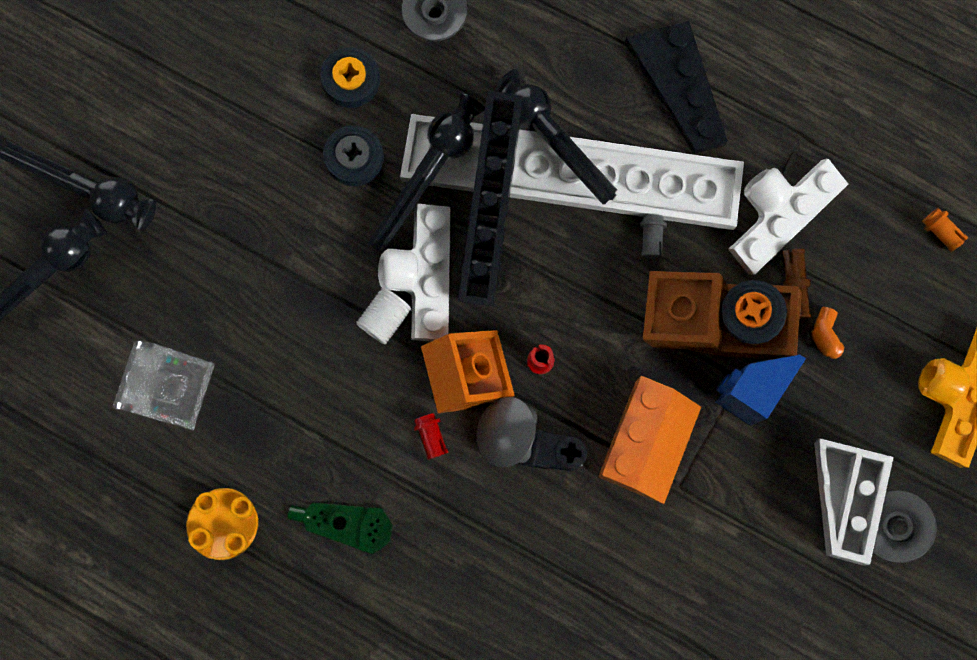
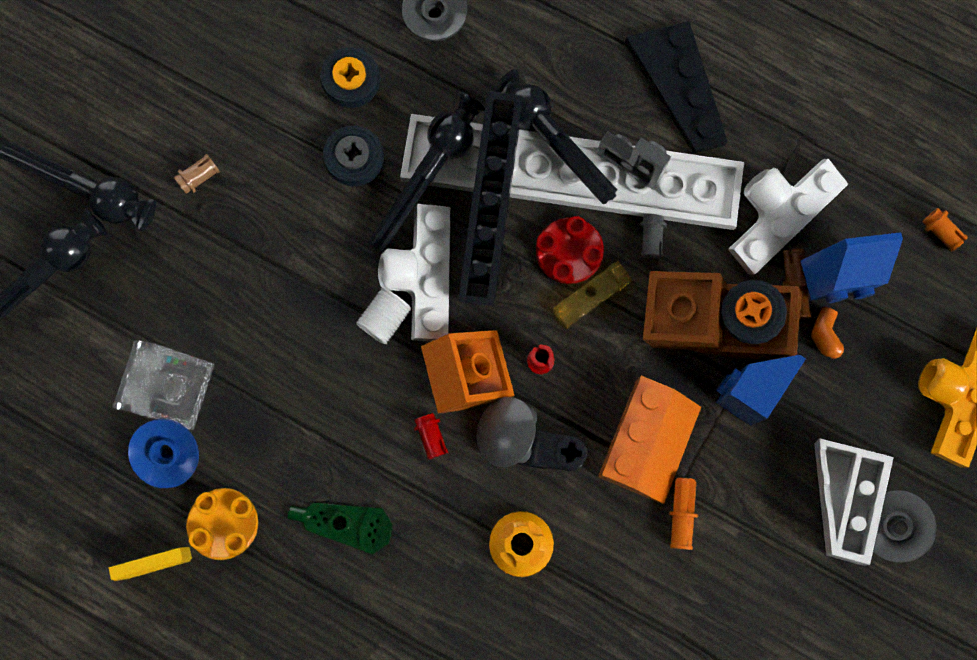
none -> yellow tile [108,547,192,581]
none -> blue dish [128,419,199,488]
none -> medium nougat pin [174,154,220,194]
none -> light orange piece [489,511,554,577]
none -> red dish [536,216,604,284]
none -> clear yellow piece [552,261,632,329]
none -> dark grey plate [597,131,671,190]
none -> orange axle [669,478,698,550]
none -> blue slope [801,232,903,303]

